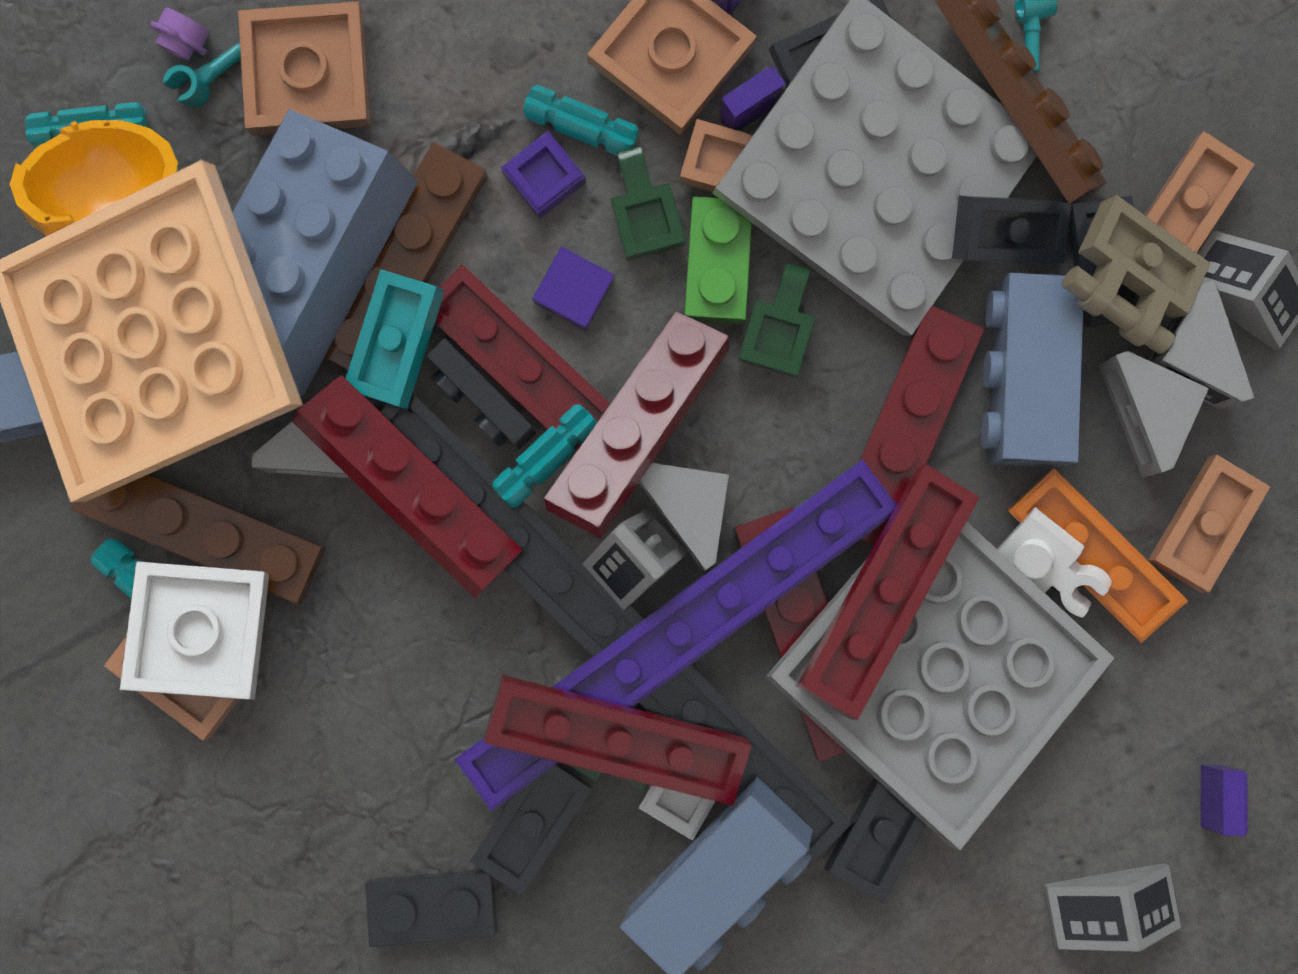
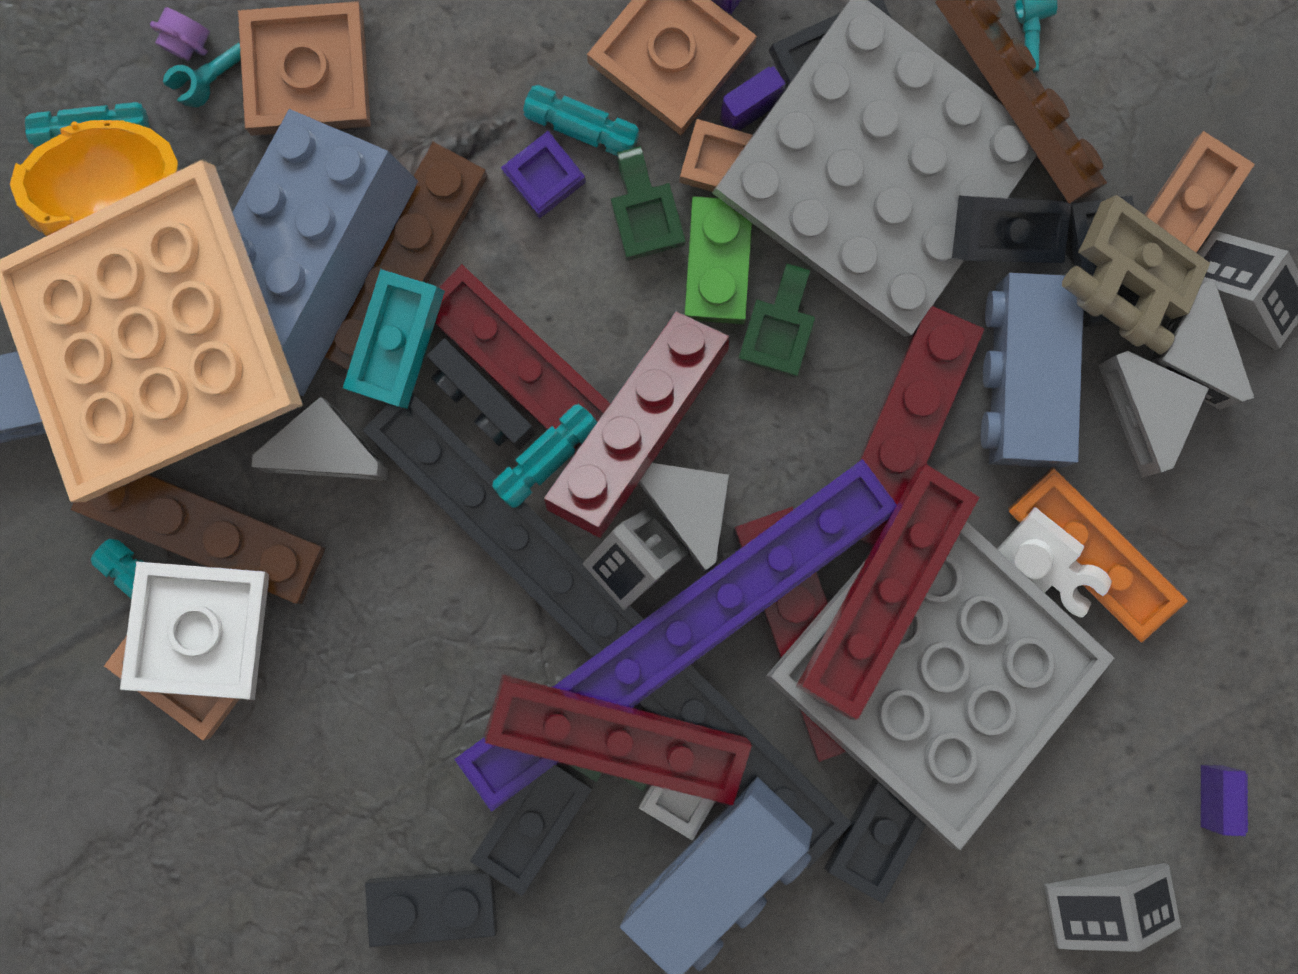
dark red plate [292,375,522,598] -> none
dark purple tile [532,246,615,331] -> none
nougat plate [1148,455,1270,593] -> none

